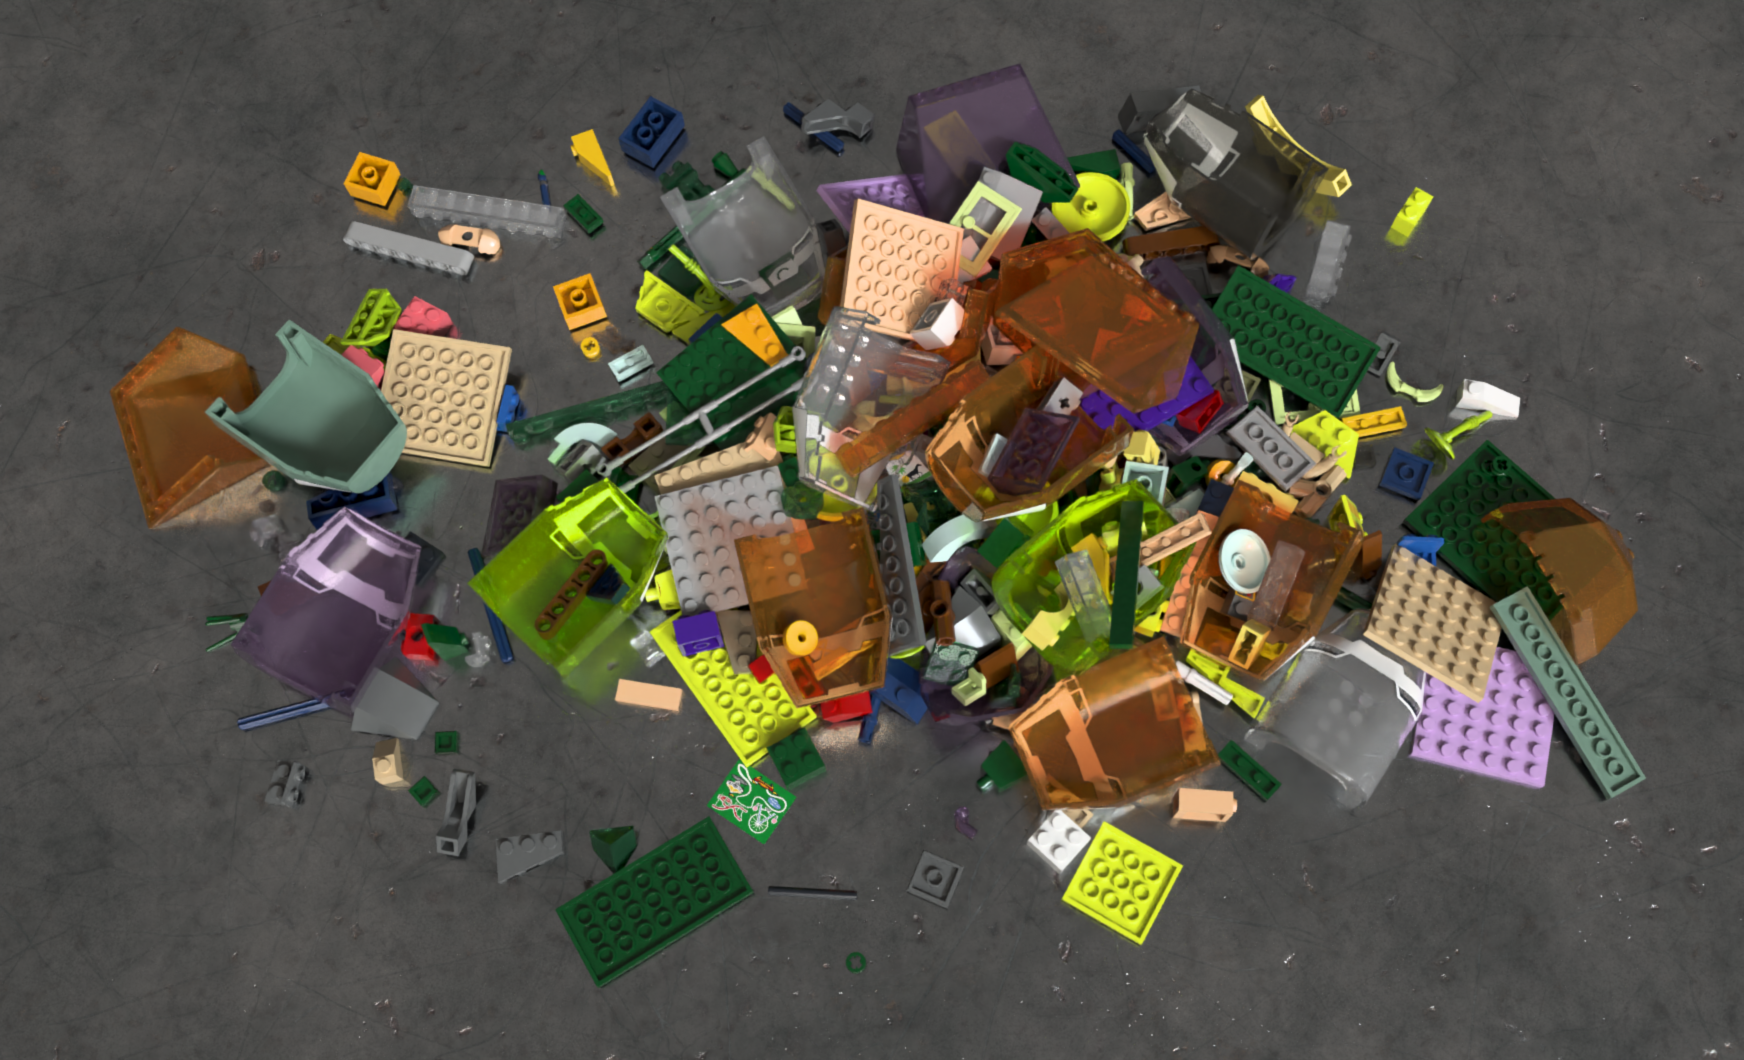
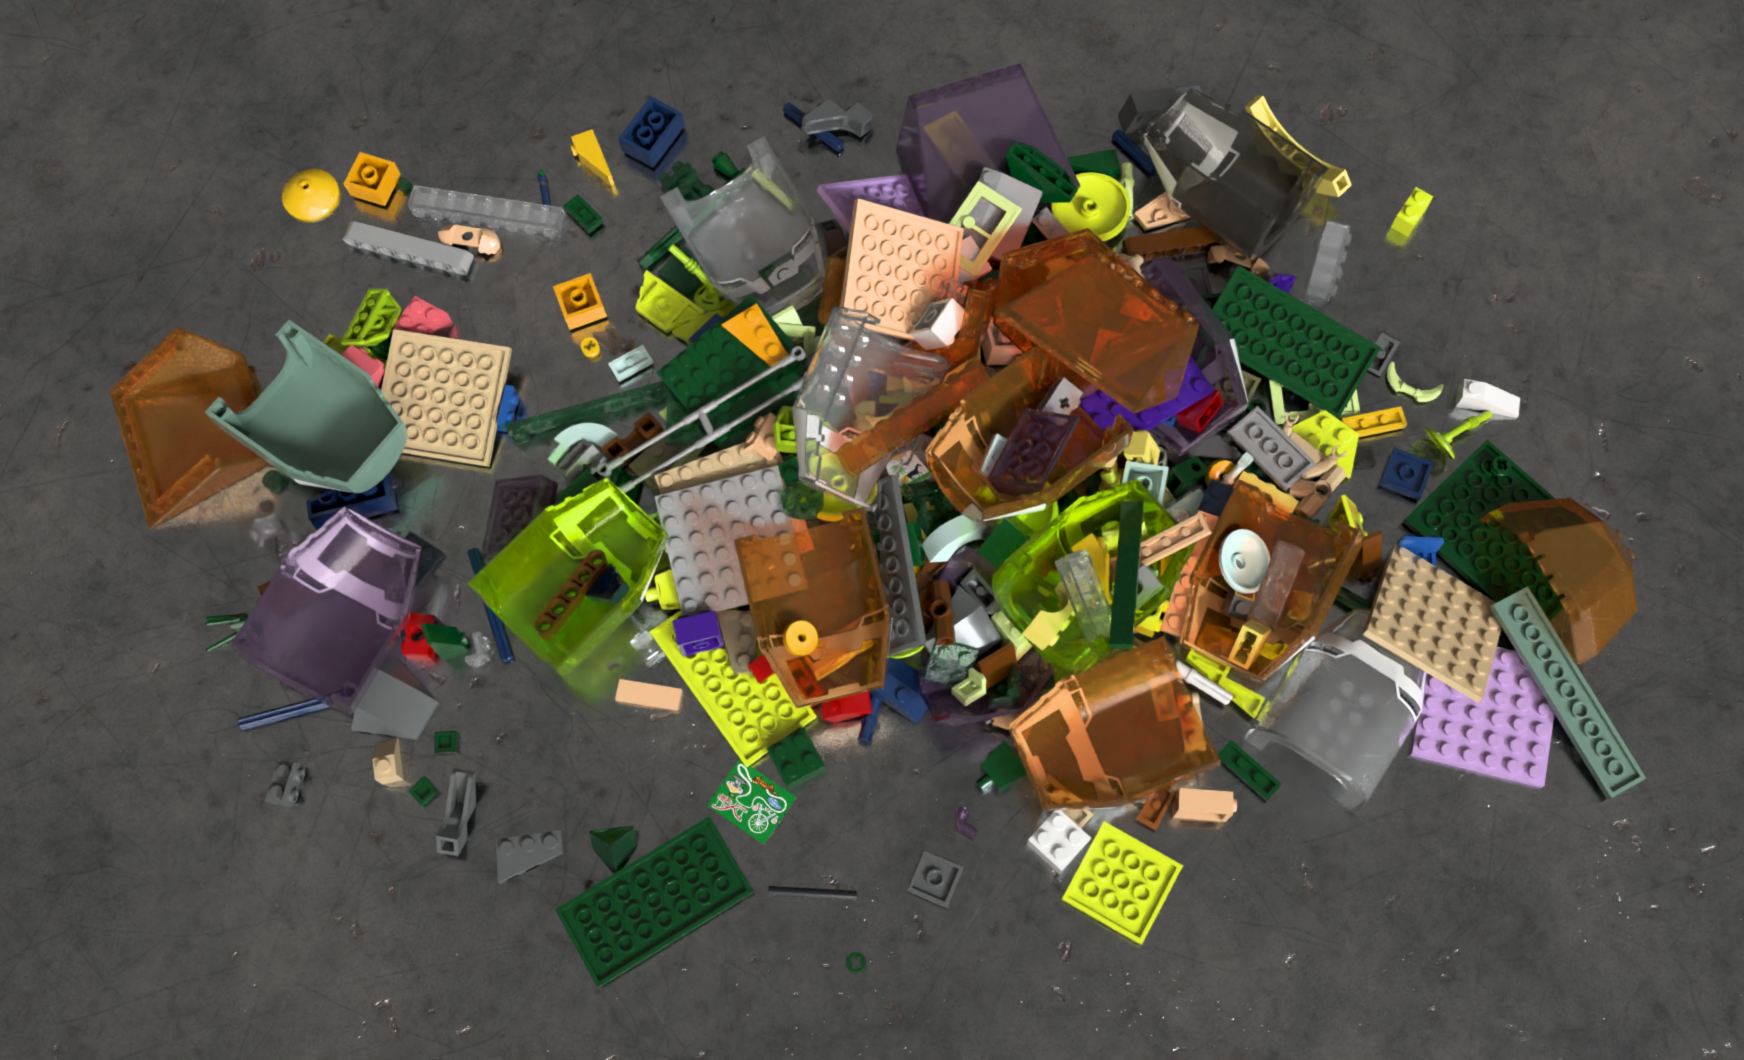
none -> yellow dish [281,168,340,221]
none -> dark orange plate [1136,781,1177,831]

